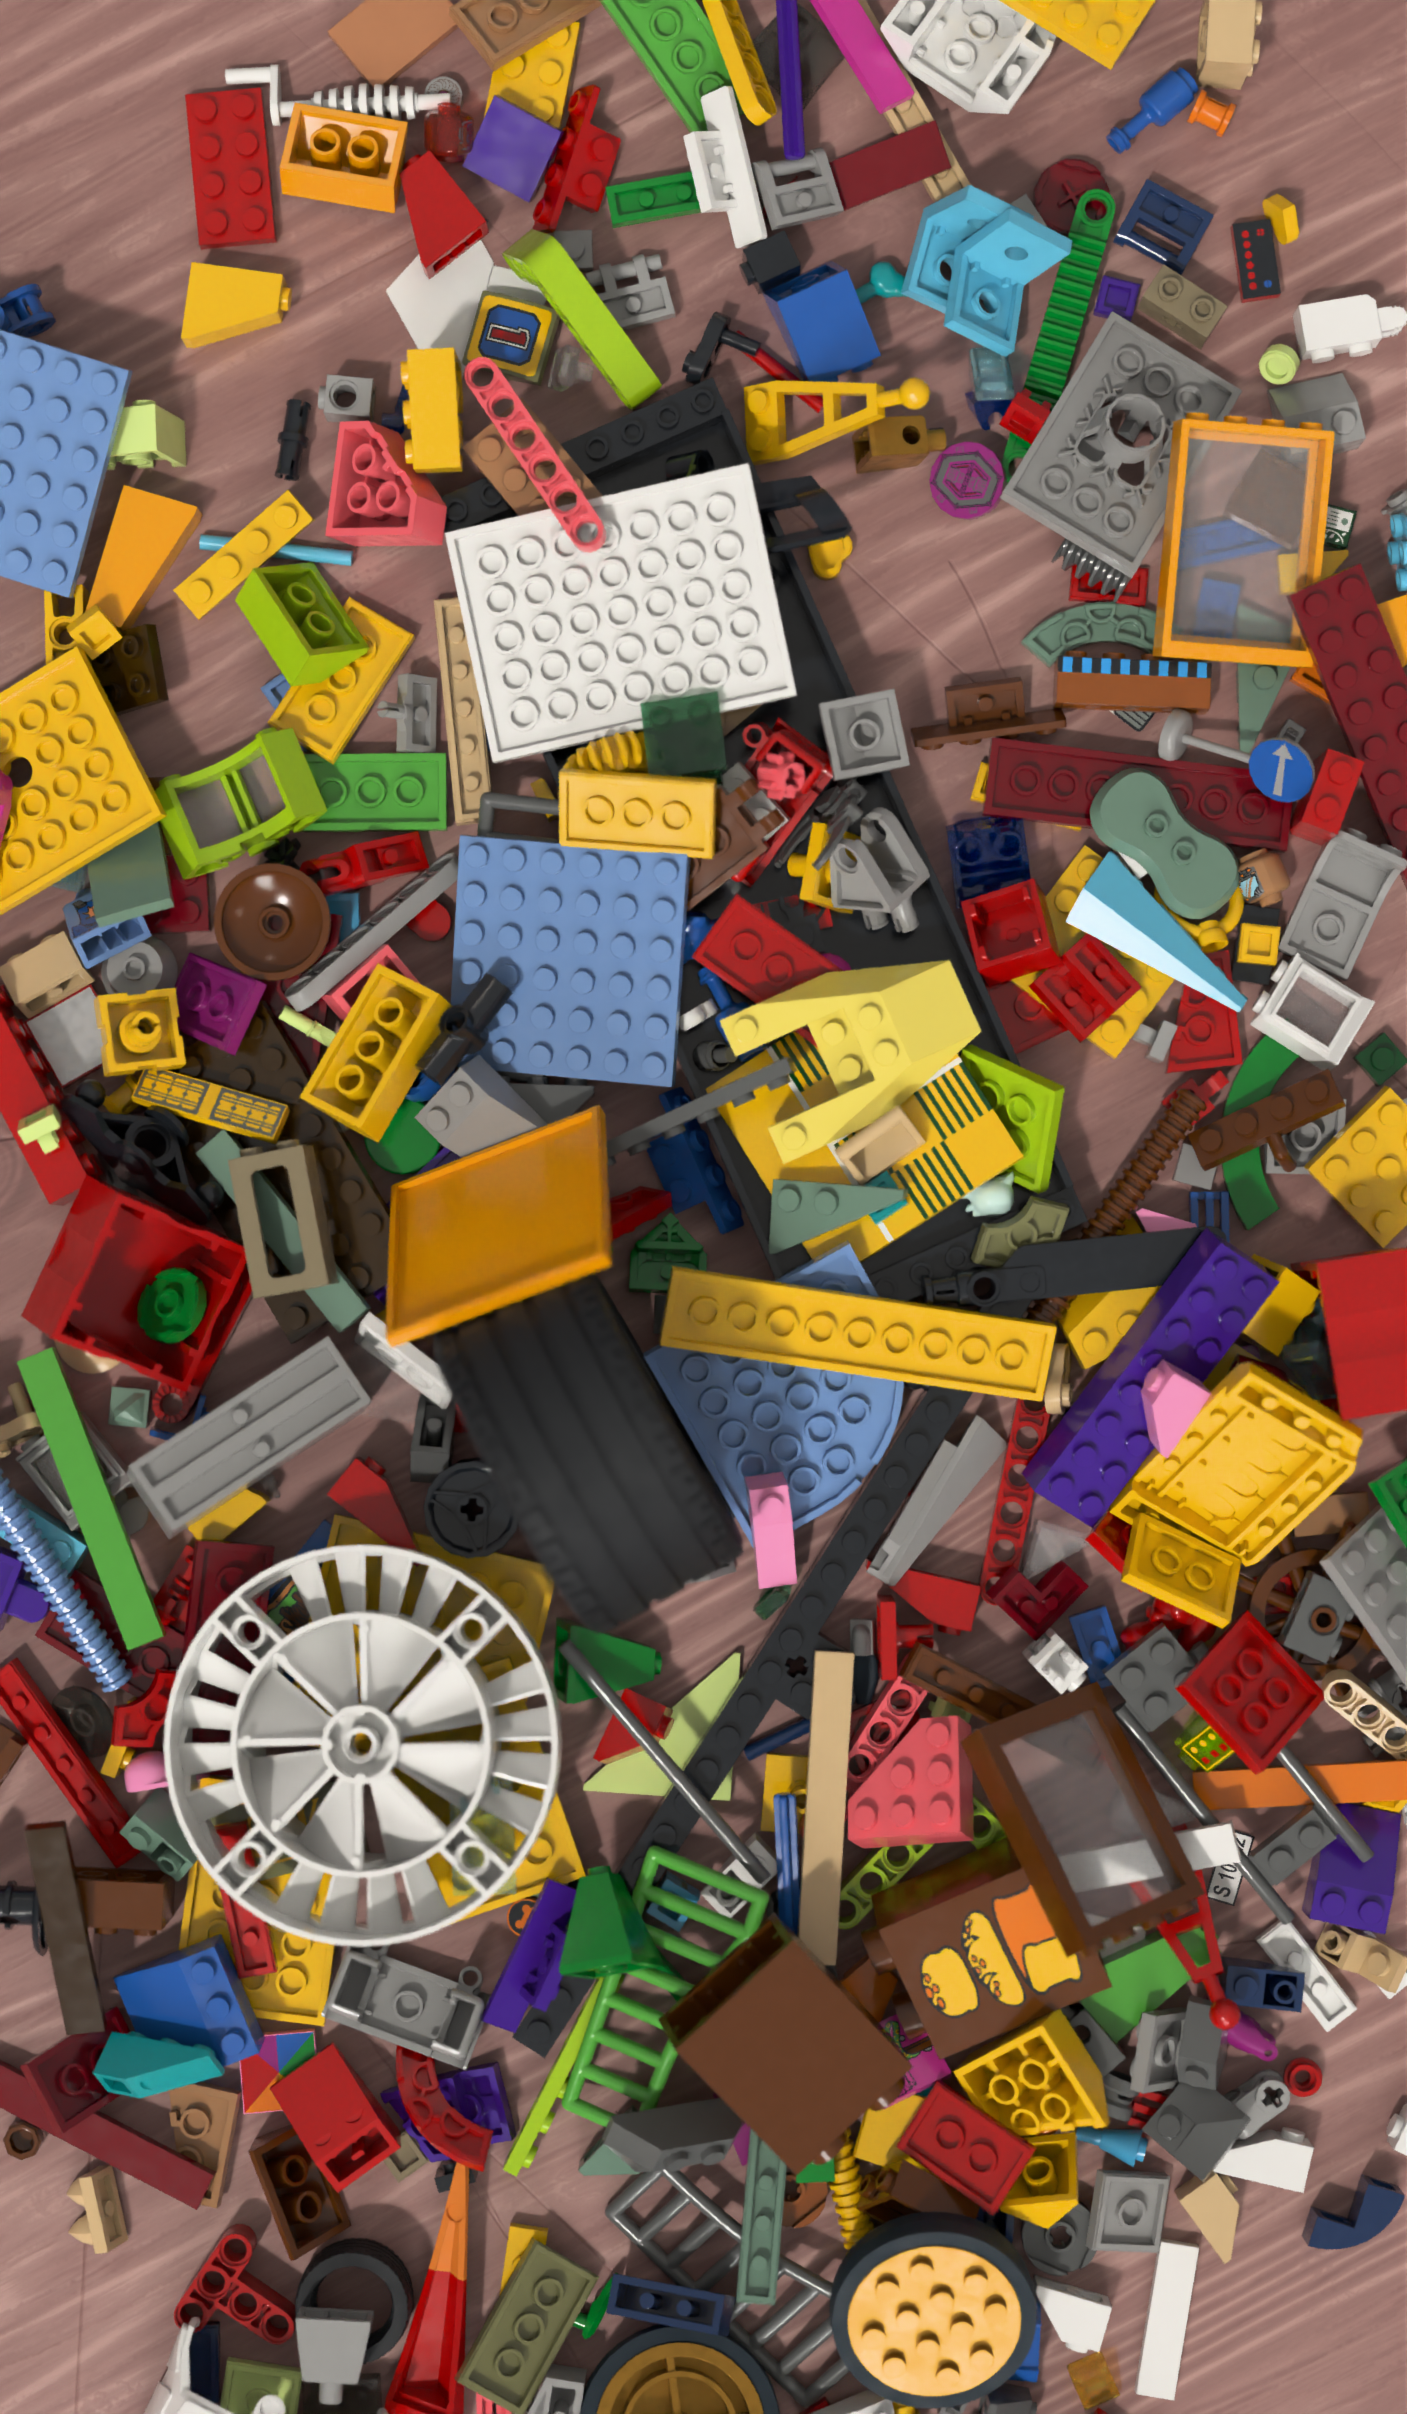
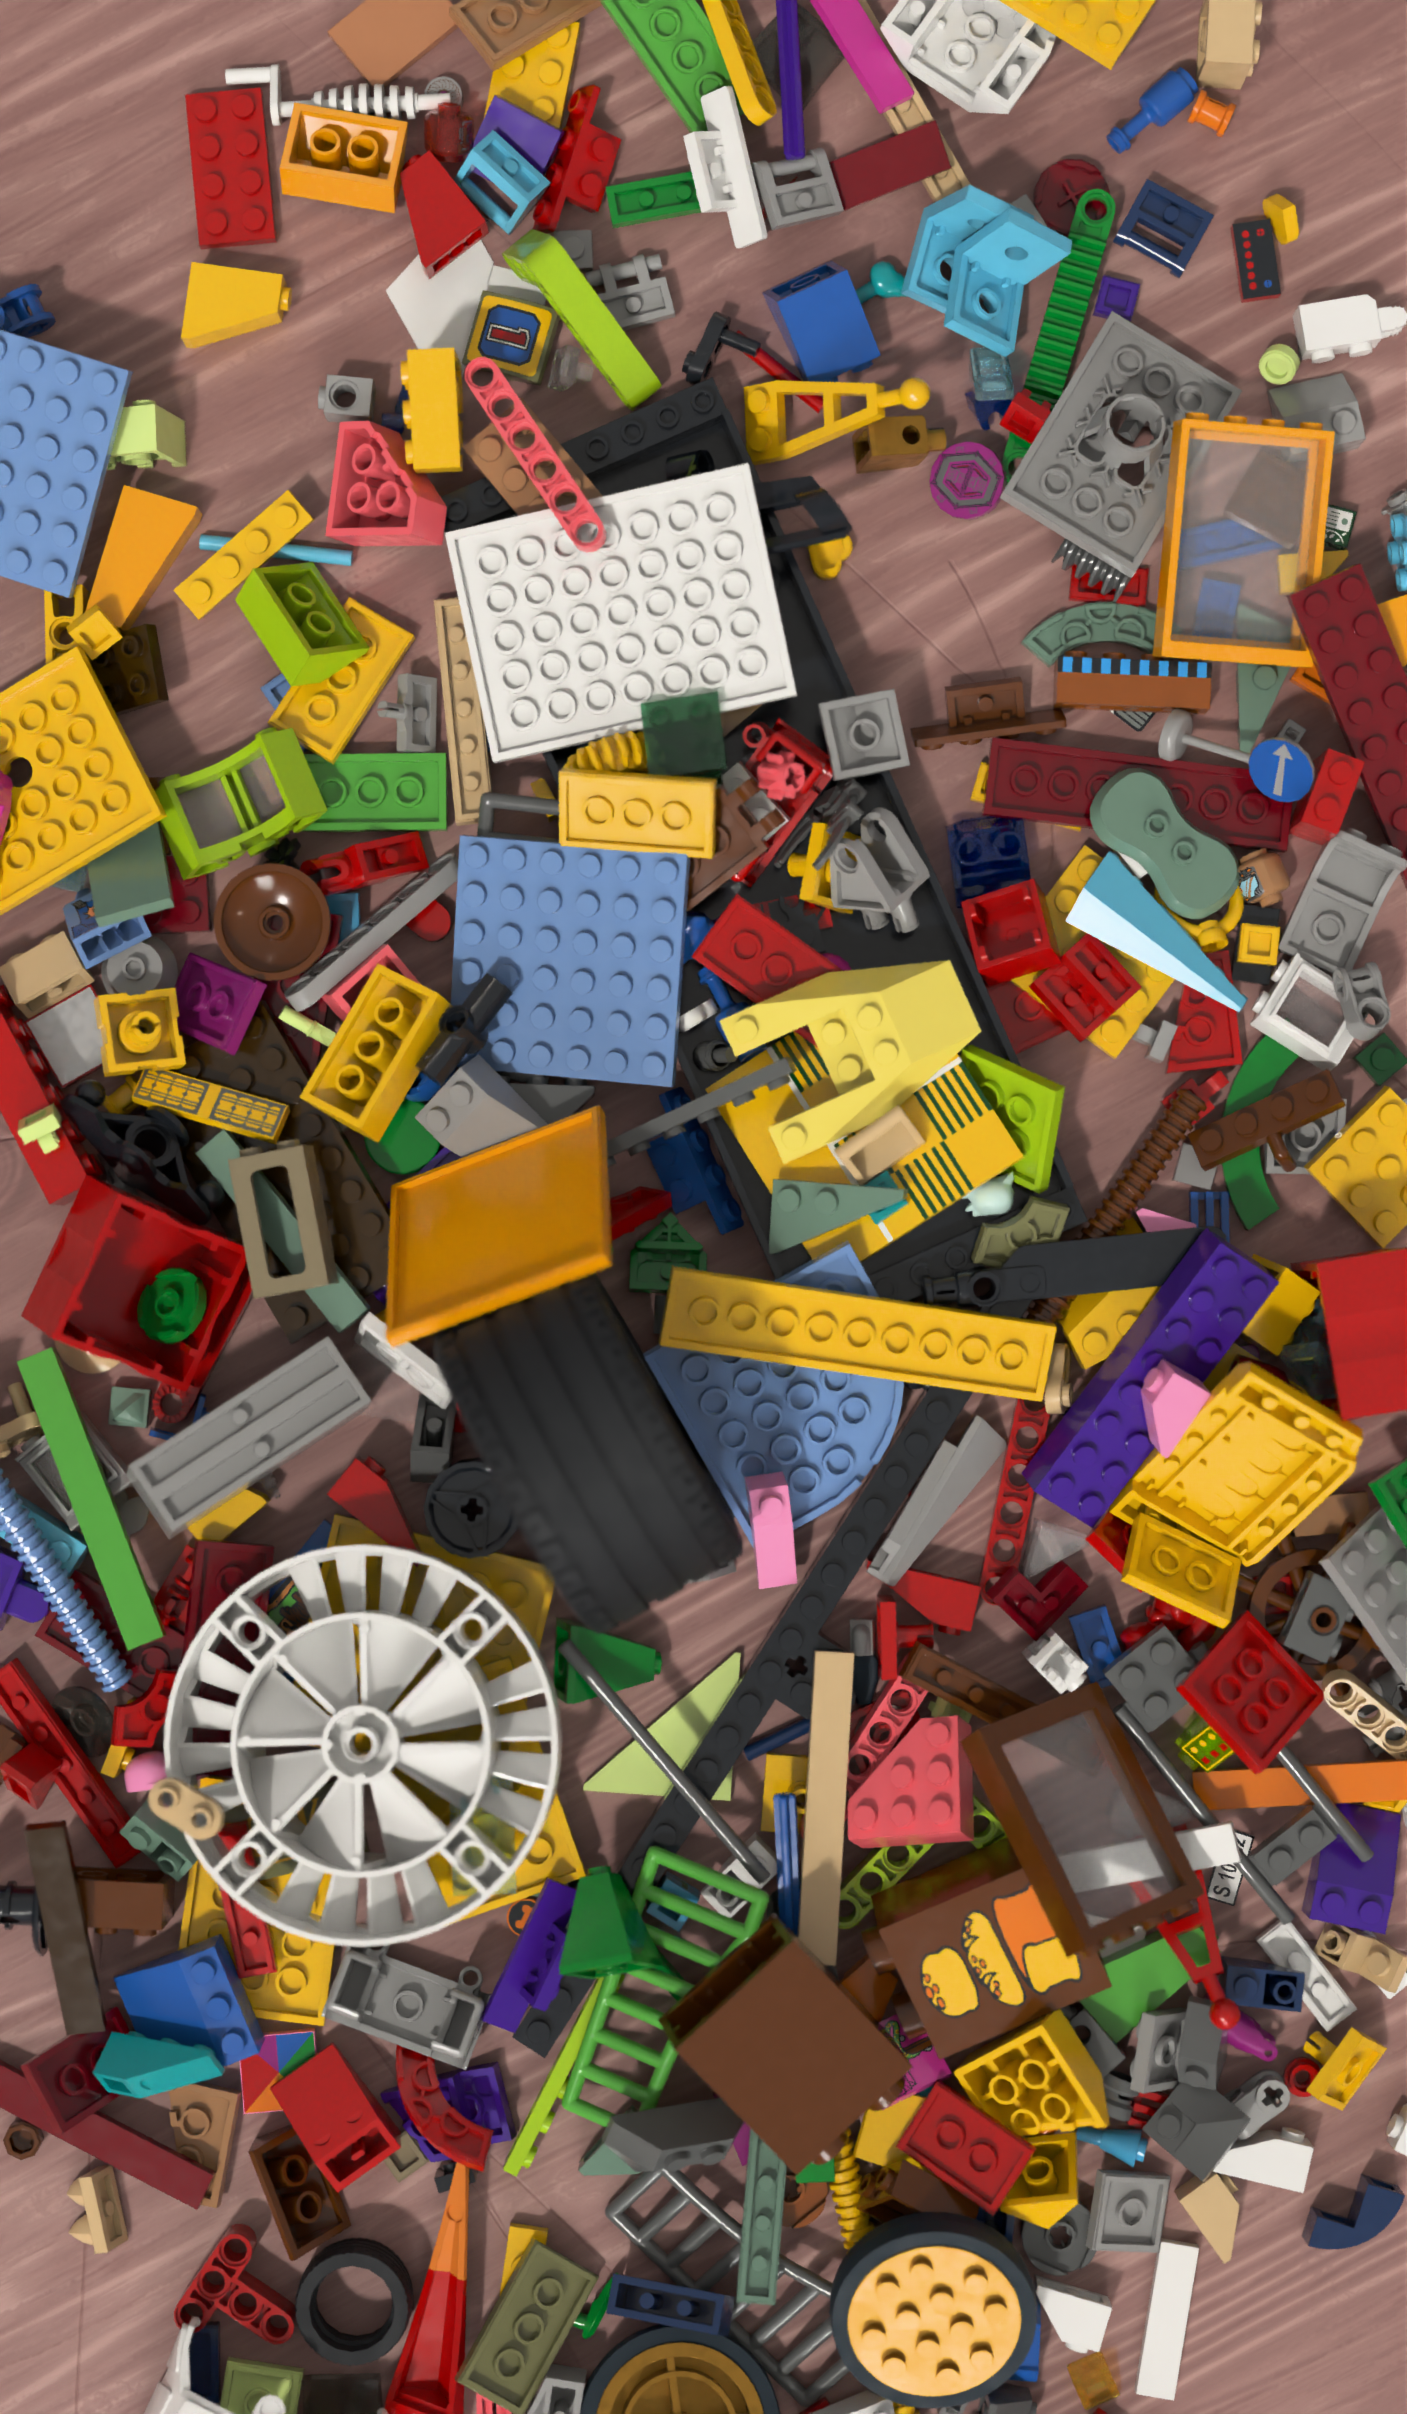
black pin [275,399,311,481] -> none
light grey torso [296,2307,374,2405] -> none
red slope [593,1688,674,1764] -> none
black brick [739,230,801,295] -> none
clear green tile [753,1585,792,1620] -> none
dark tan brick [1137,264,1228,350] -> none
none -> red slope [0,1742,63,1810]
none -> tan plate [148,1777,225,1840]
none -> medium azure tile [454,130,551,235]
none -> yellow tile [1303,2027,1387,2111]
none -> light grey piece [1333,962,1391,1041]

